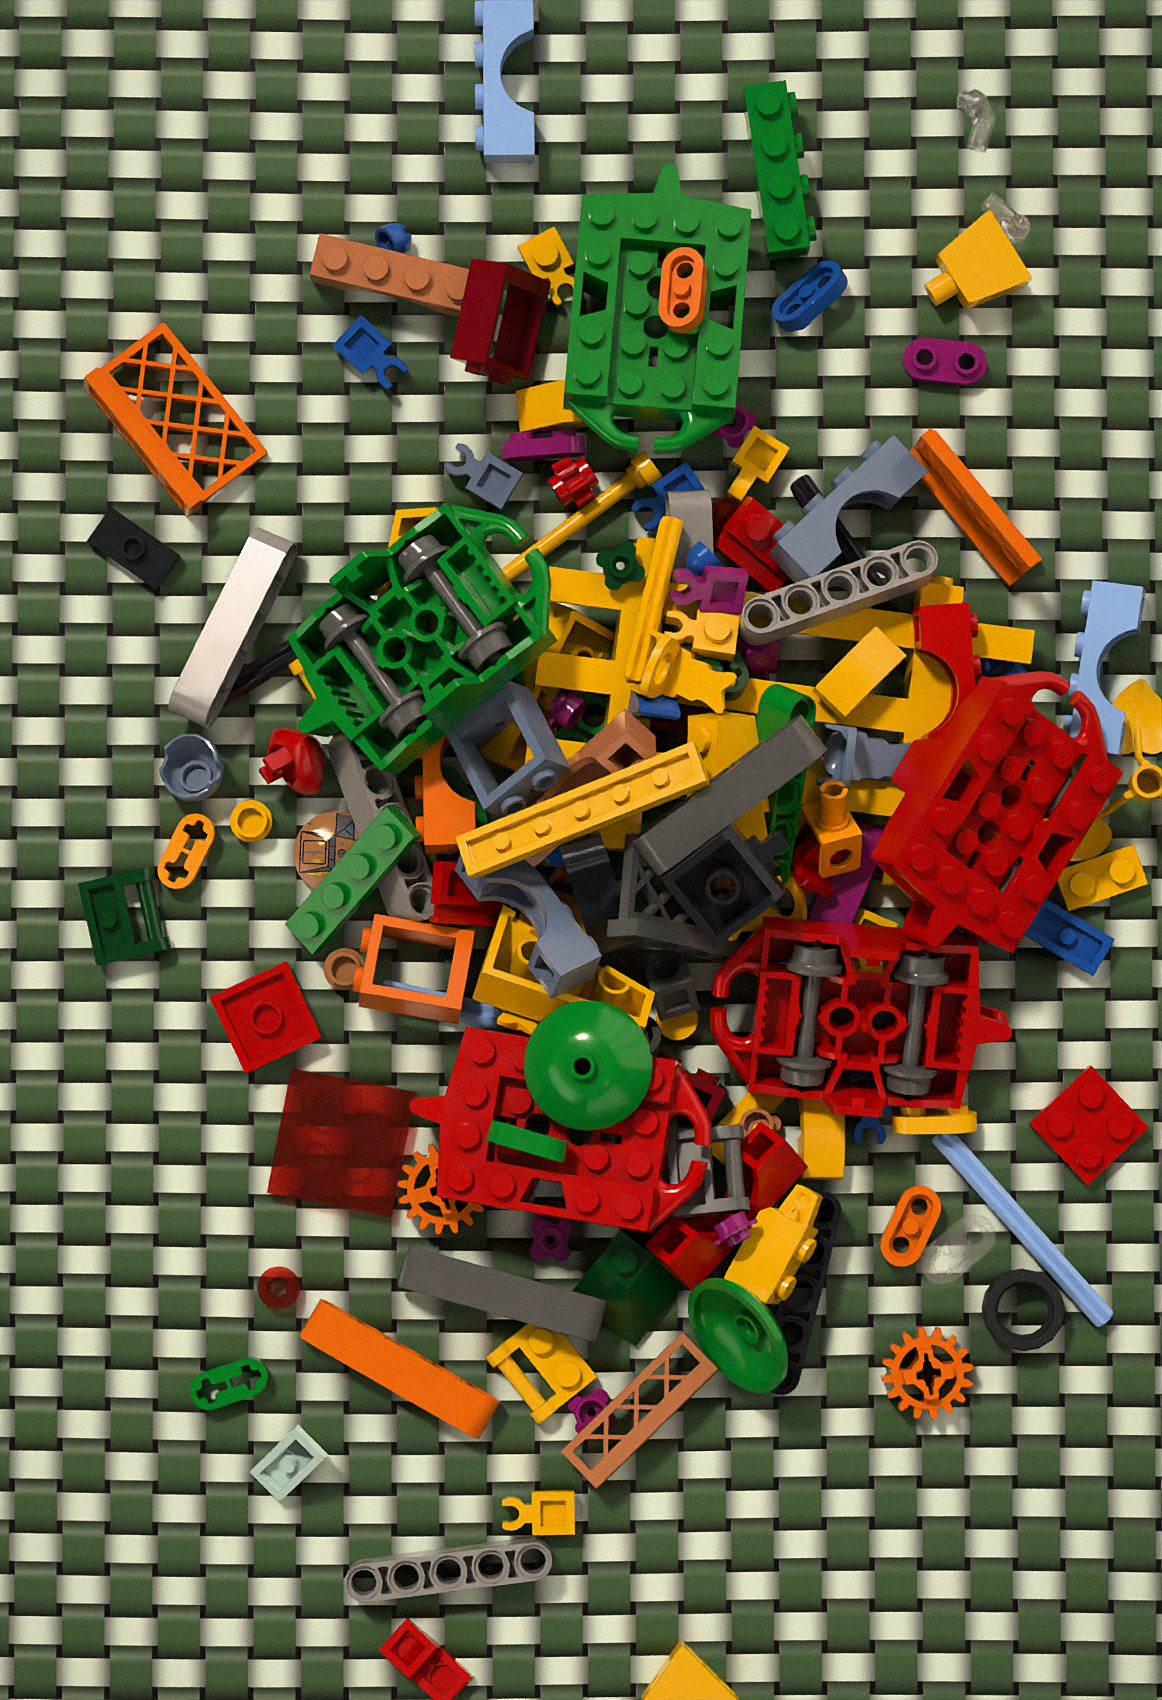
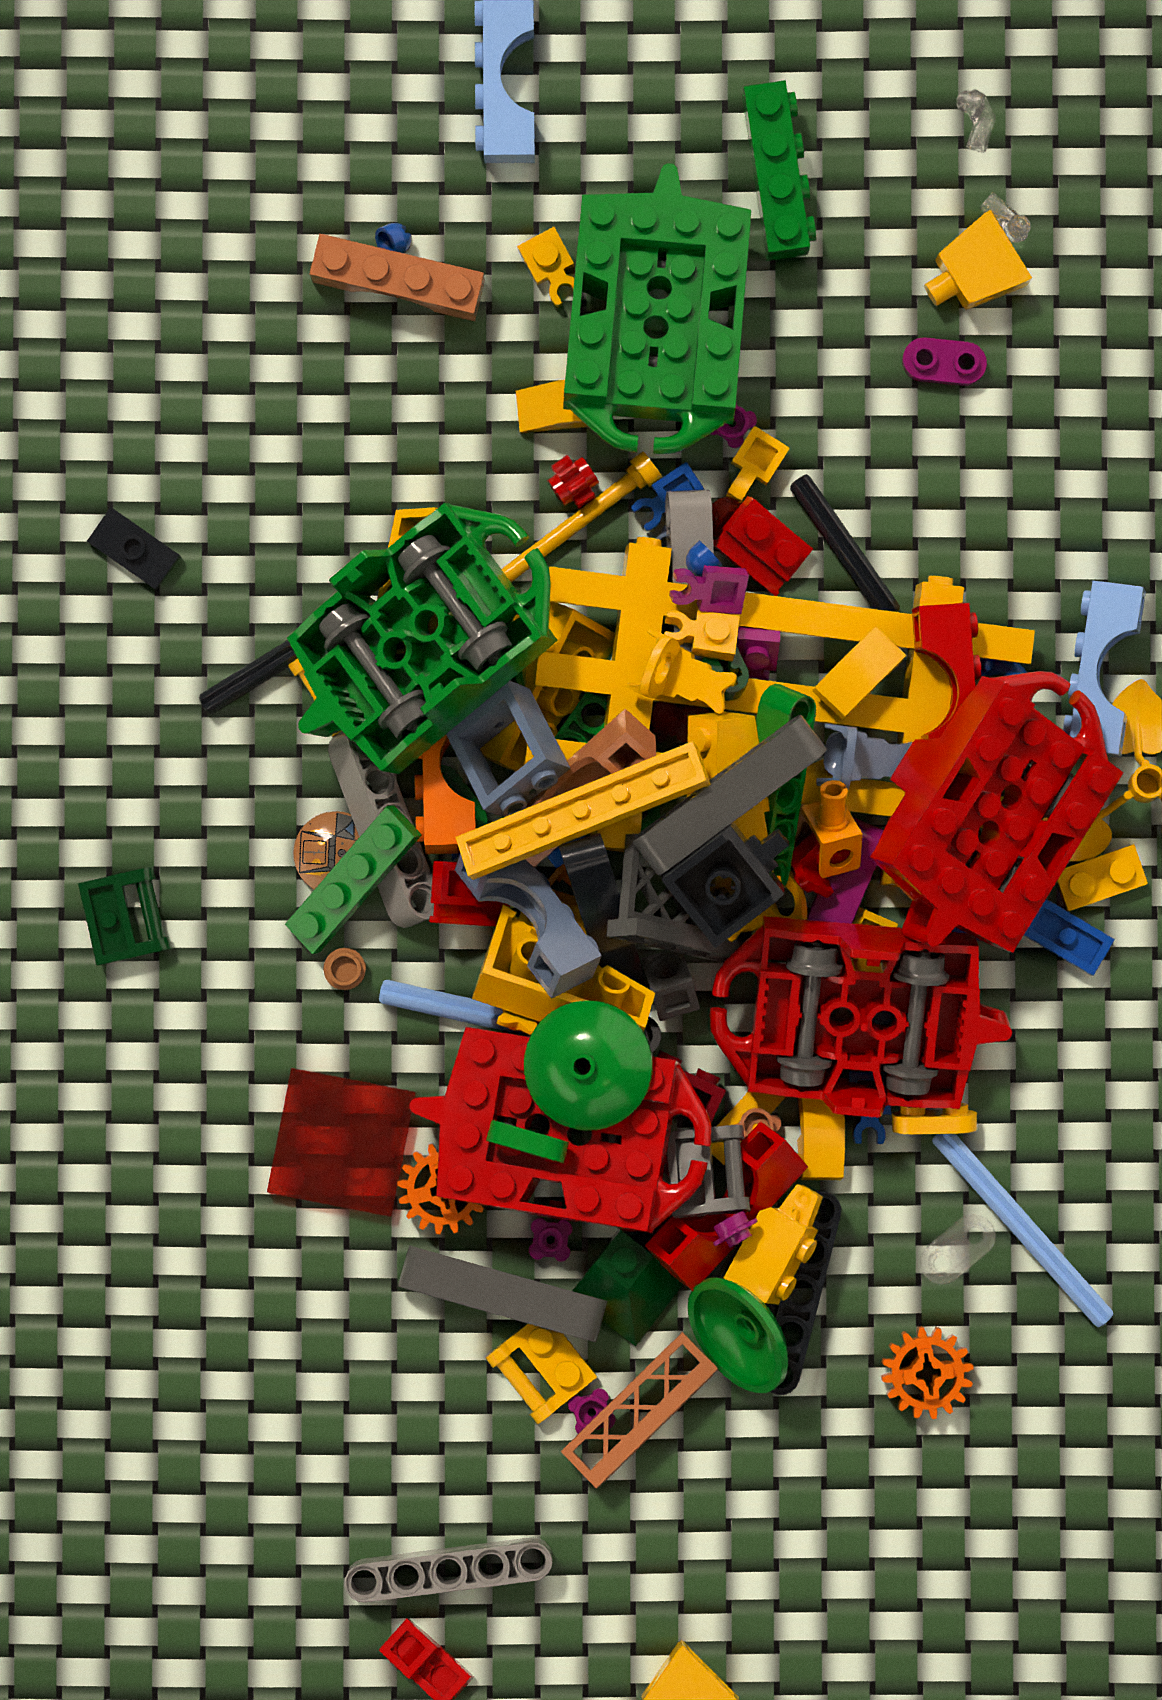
orange fence [83,322,268,518] -> none
light orange beam [158,813,216,890] -> none
sand blue hair [159,734,224,802] -> none
beam [168,527,298,728] -> none
green beam [190,1357,269,1410] -> none
red plate [210,961,323,1074] -> none
yellow plate [230,800,273,842] -> none
light aqua slope [250,1424,328,1502] -> none
clear red plate [257,1266,300,1309] -> none
red piece [259,727,325,795] -> none
orange beam [299,1299,500,1439] -> none
blue plate [332,315,408,391] -> none
orange window [352,914,475,1024] -> none
sand blue plate [444,443,523,511] -> none
dark red window [450,258,551,385] -> none
magenta plate [501,429,586,462] -> none
yellow plate [502,1490,575,1535] -> none
magenta plate [548,690,587,730] -> none
dark green plate [596,541,645,590] -> none
yellow axle [623,516,683,683] -> none
blue slope [628,684,681,722] -> none
yellow tile [656,1011,698,1040] -> none
orange plate [658,247,708,333] -> none
light grey beam [738,540,938,646] -> none
sand blue arch [768,435,928,583] -> none
blue plate [771,260,848,332] -> none
orange plate [879,1185,941,1267] -> none
orange fence [910,428,1042,587] -> none
black tyre [981,1268,1065,1351] -> none
red plate [1028,1065,1149,1185] -> none

